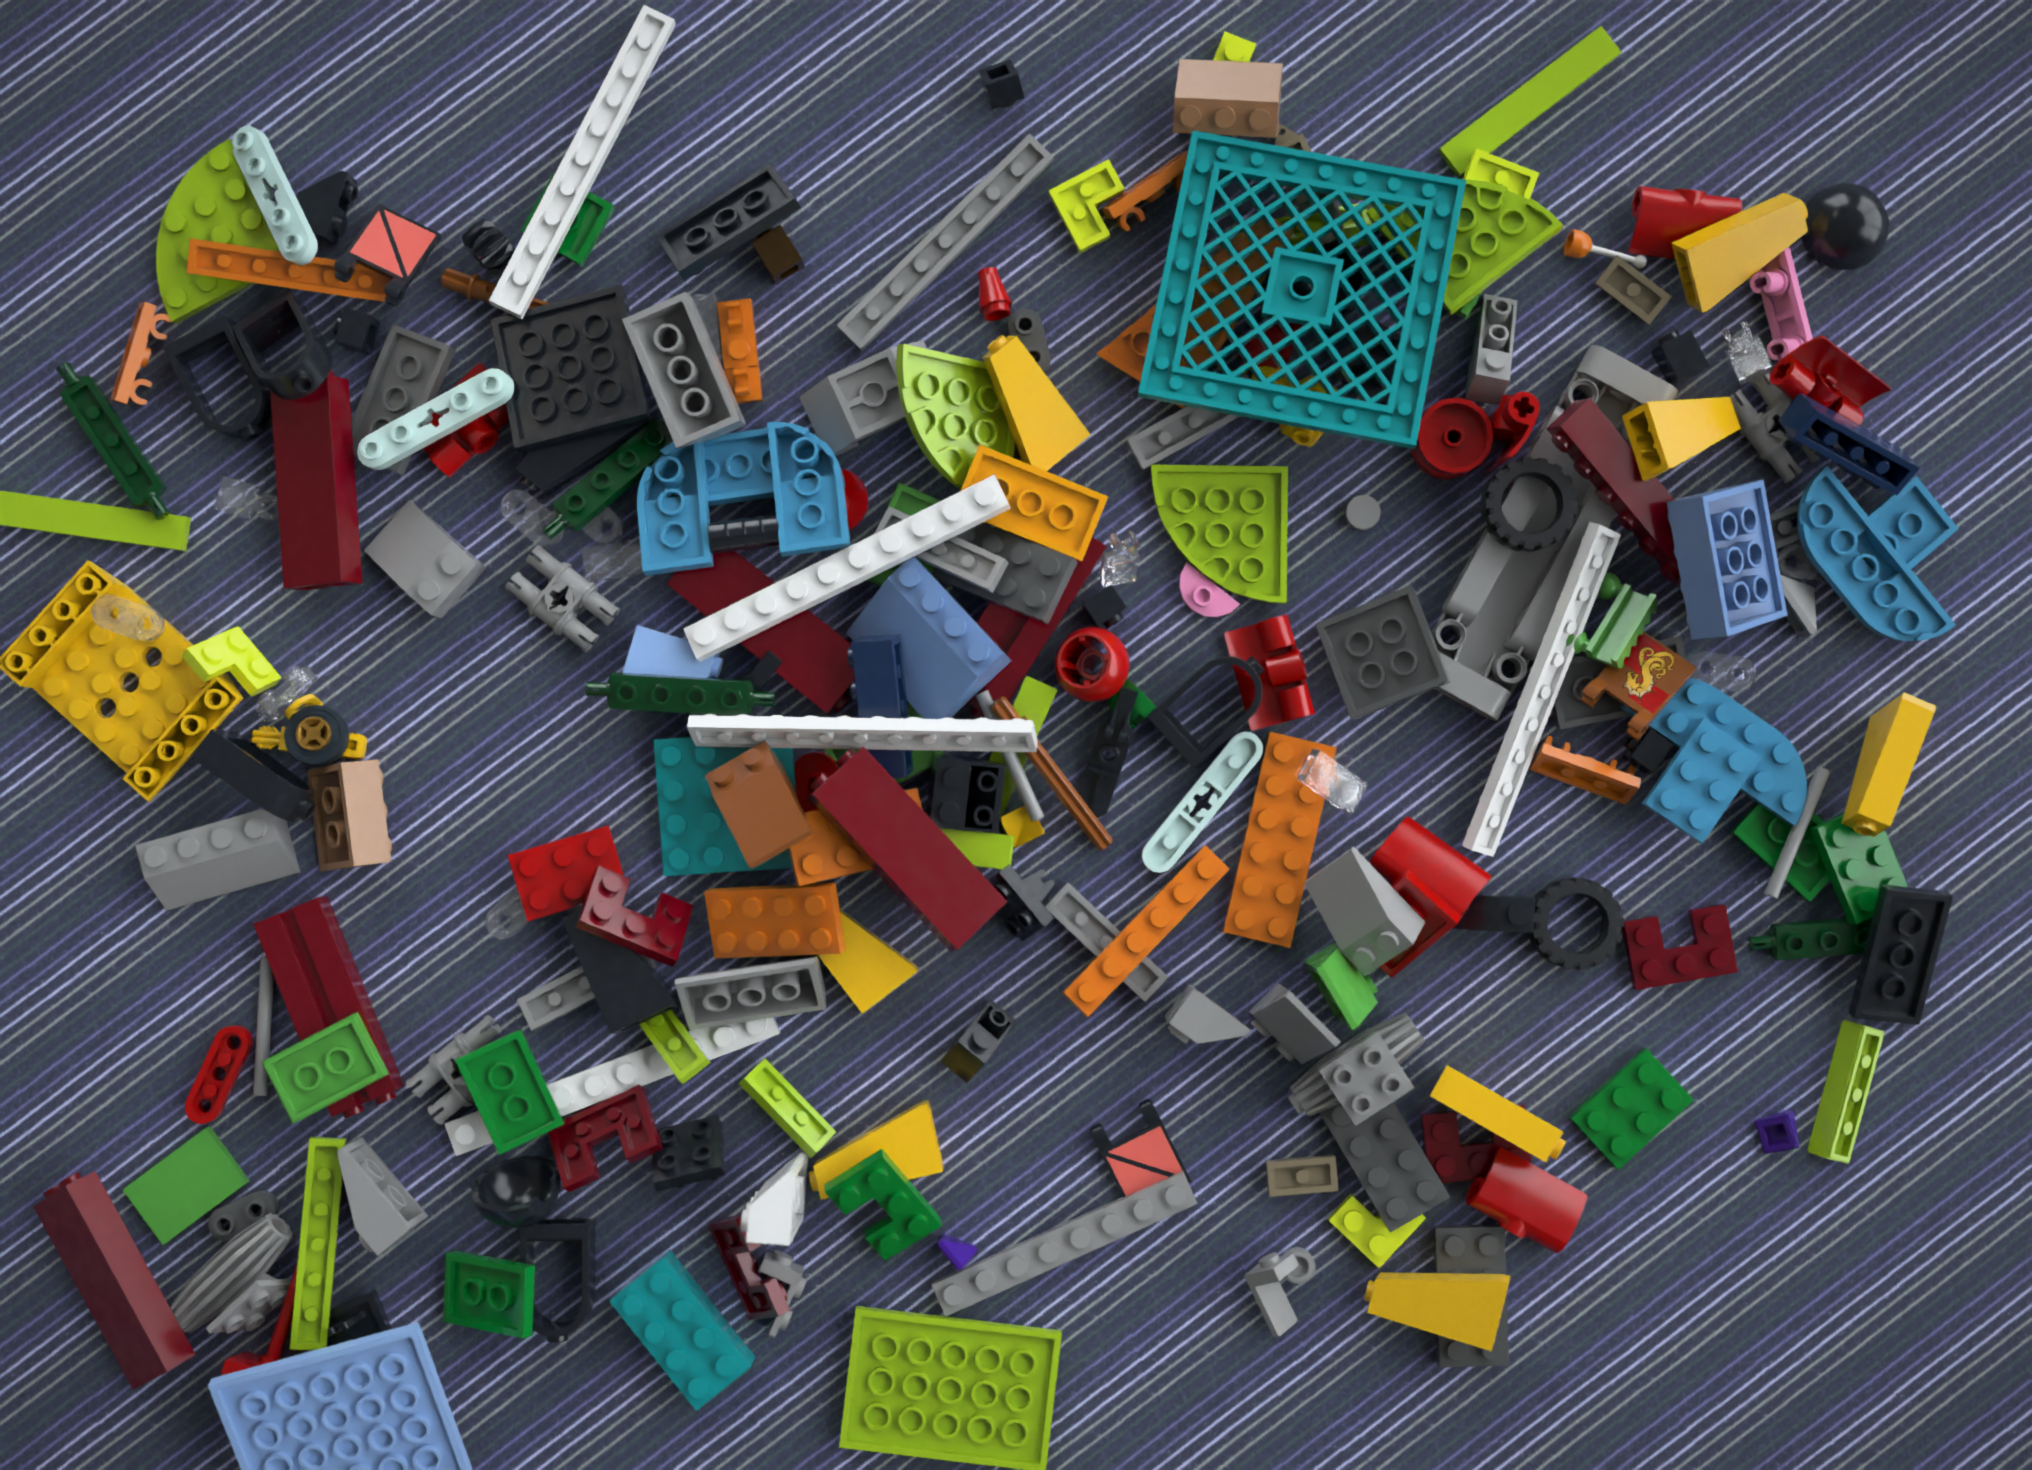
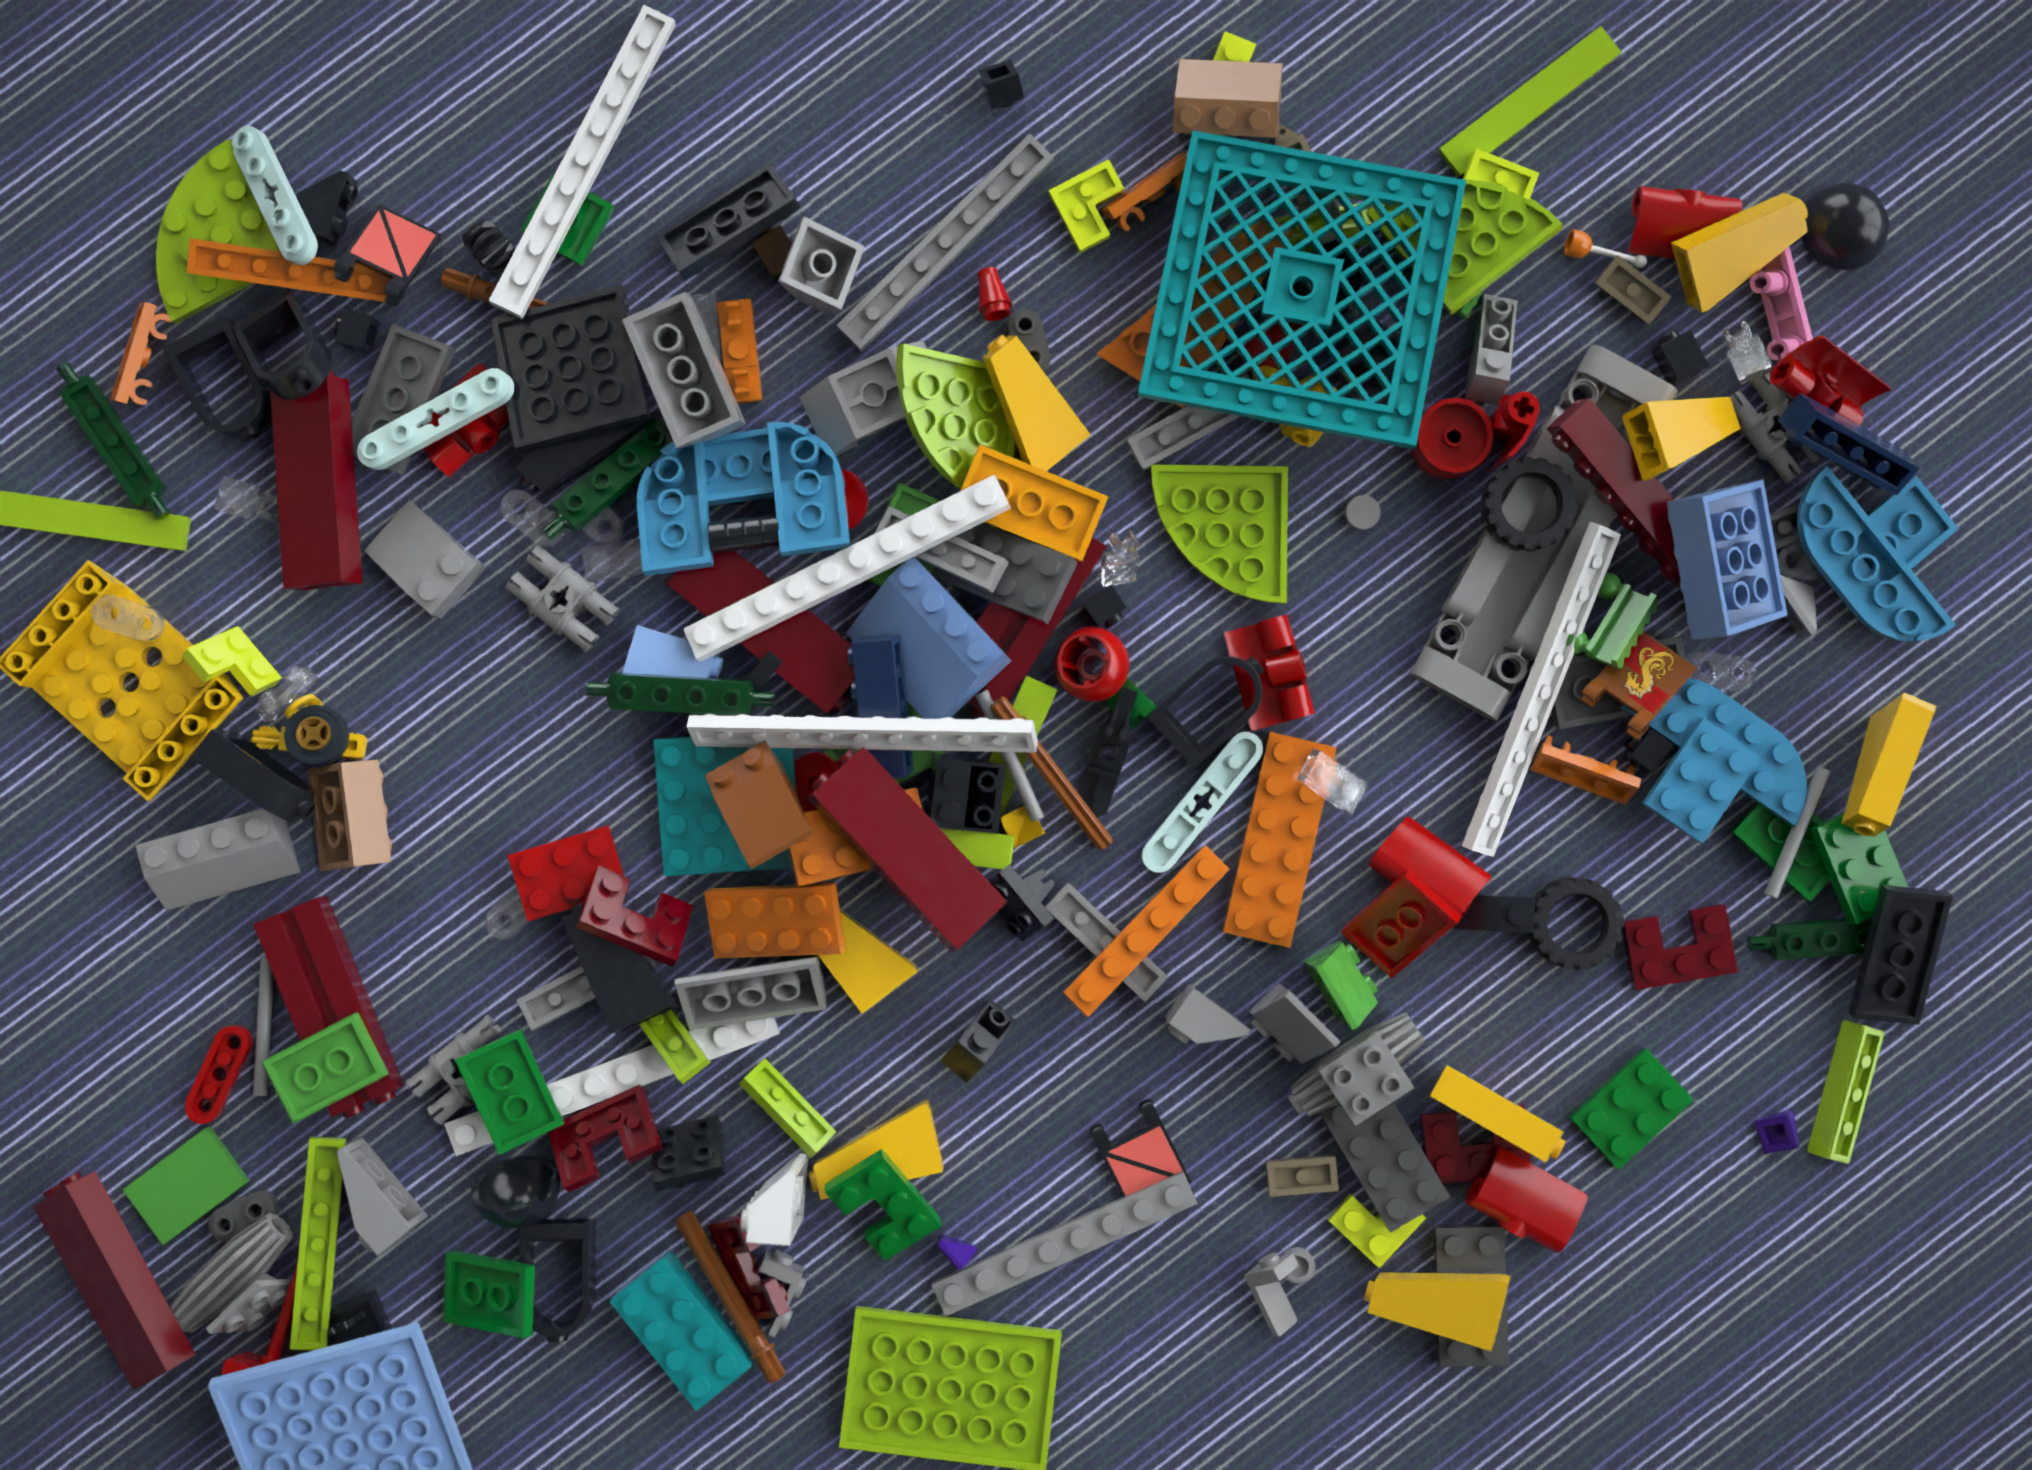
bright pink plate [1179,562,1240,618] -> none
light grey slope [1304,846,1425,976] -> none
dark grey plate [1315,585,1450,721] -> none
none -> dark orange axle [675,1211,786,1384]
none -> light grey slope [778,217,865,314]

